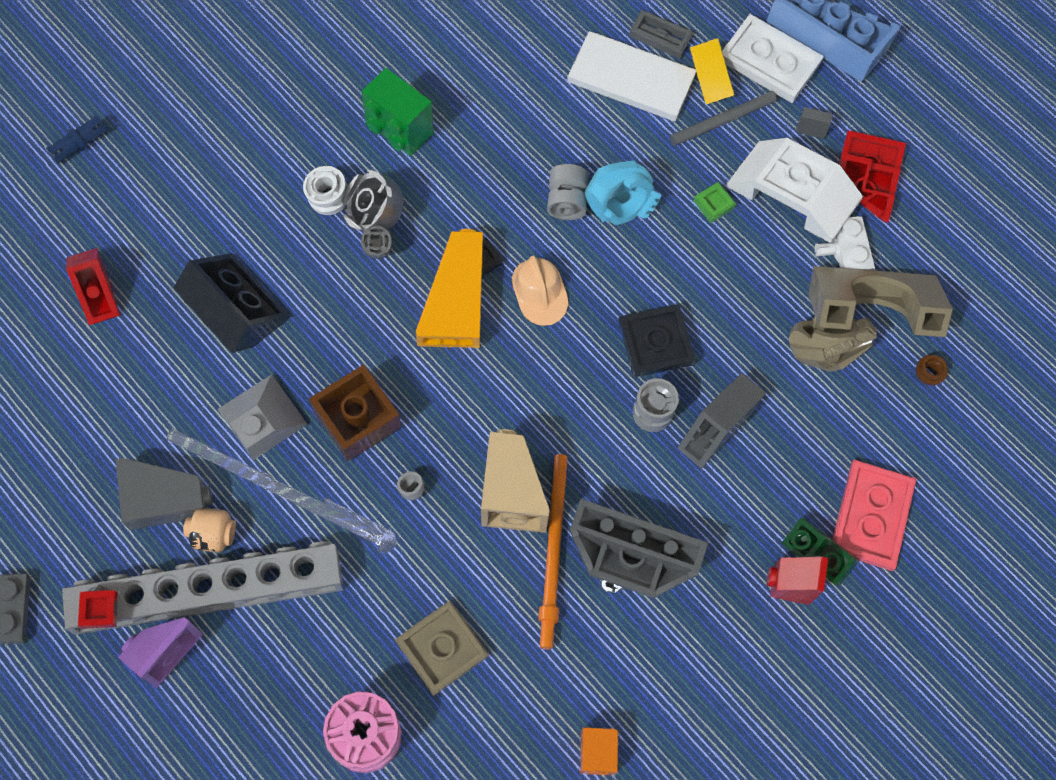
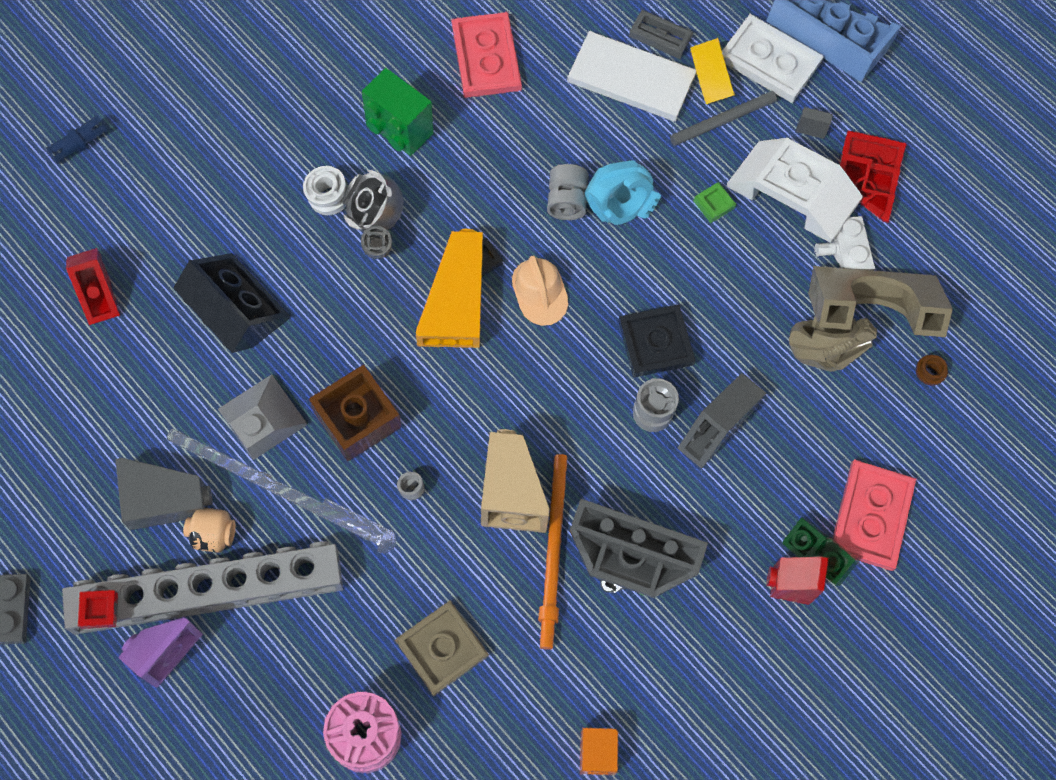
none -> coral tile [451,12,522,98]

